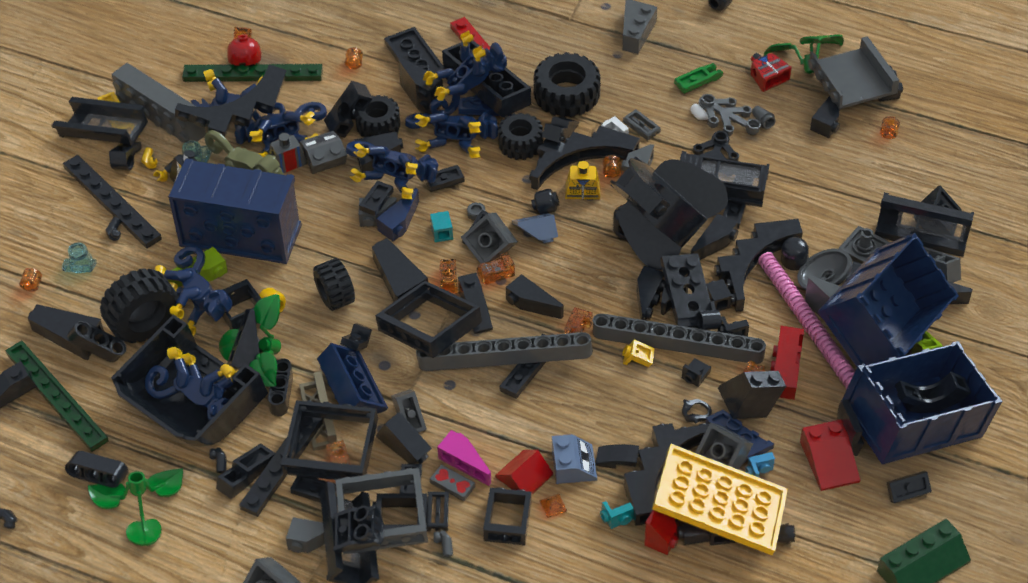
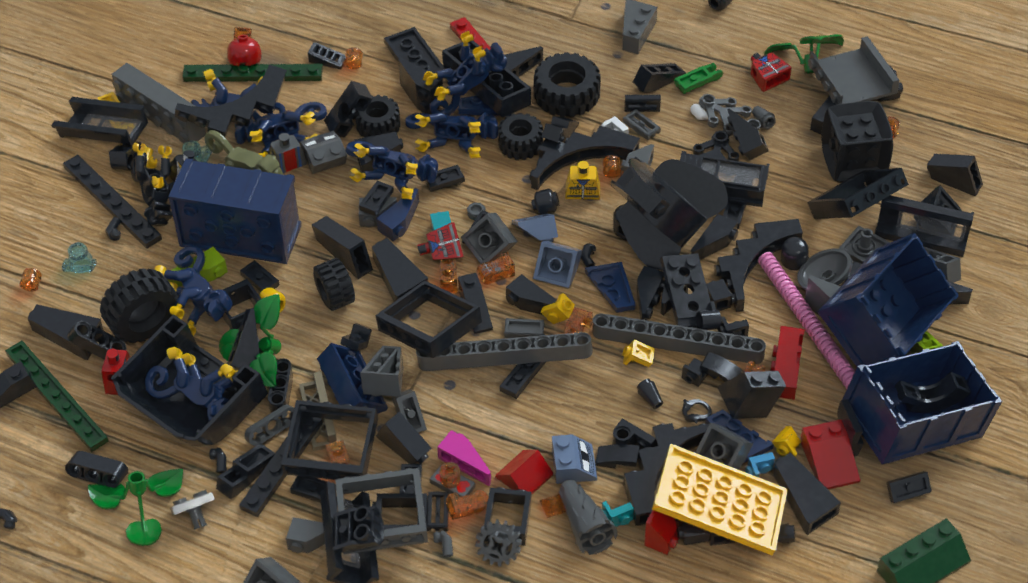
none -> red torso [101,349,130,395]
none -> black animal [131,143,175,226]
none -> dark grey plate [170,490,215,530]
none -> black plate [240,260,280,292]
none -> dark grey beam [244,404,294,446]
none -> black slope [308,42,347,69]
none -> black slope [312,216,373,279]
none -> dark grey wedge [360,346,404,397]
none -> torso [417,222,464,260]
none -> clear orange wheel [439,462,461,488]
none -> clear orange leg [445,490,488,520]
none -> dark grey gear [475,519,522,567]
none -> dark grey tile [504,318,544,338]
none -> black slope [505,46,543,77]
none -> sand blue slope [533,241,582,288]
none -> yellow bracket [541,293,575,324]
none -> dark grey cone [559,480,618,555]
none -> black arm [580,243,596,267]
none -> dark blue wing [585,262,636,313]
none -> black plate [612,418,656,450]
none -> black tile [625,95,661,112]
none -> black slope [633,63,686,93]
none -> black cone [637,379,664,409]
none -> black slope [700,352,745,382]
none -> black slope [727,108,769,160]
none -> yellow bracket [772,426,801,457]
none -> black slope [773,453,841,535]
none -> black window [807,168,909,219]
none -> black piece [821,101,893,182]
none -> black slope [927,154,983,196]

